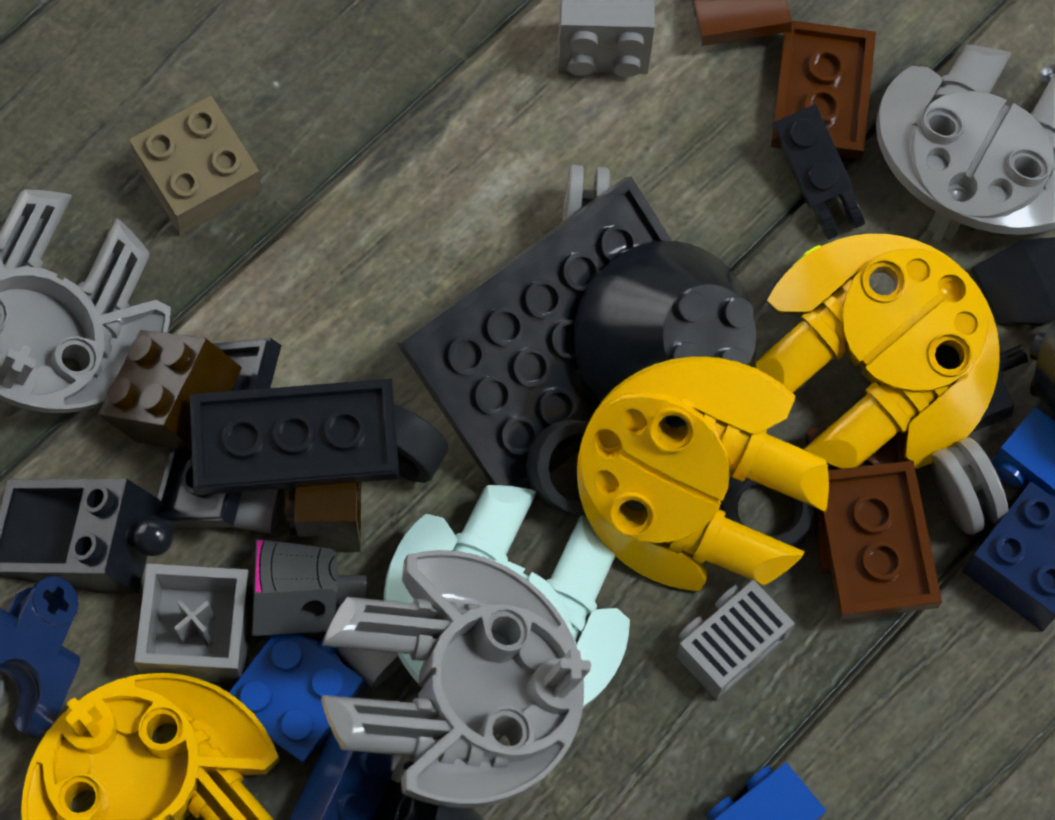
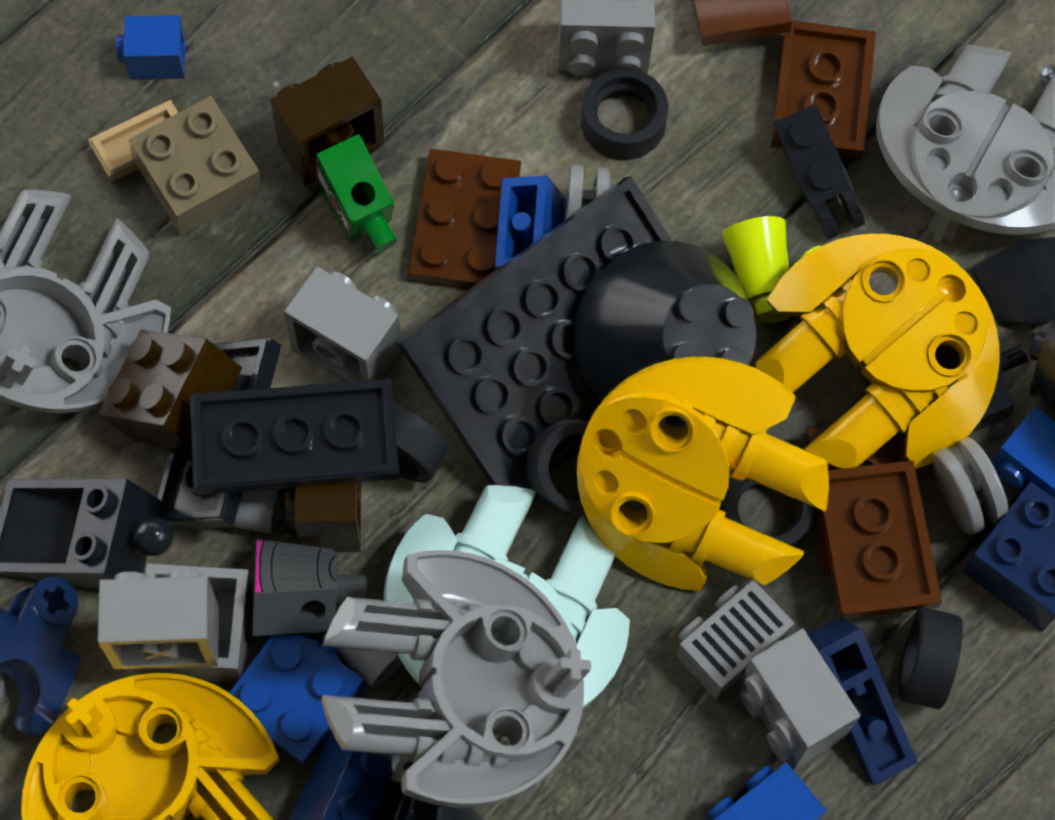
none -> tan tile [88,100,178,182]
none -> light grey brick [98,570,219,669]
none -> blue brick [116,15,186,79]
none -> dark brown brick [270,56,385,186]
none -> light grey brick [284,266,402,382]
none -> green torso [315,134,397,254]
none -> reddish brown plate [408,149,521,289]
none -> blue brick [495,175,565,269]
none -> black tyre [580,68,669,161]
none -> neon yellow plant [721,216,791,325]
none -> light grey brick [739,628,861,770]
none -> dark blue slope [807,618,918,786]
none -> black tyre [898,607,963,710]

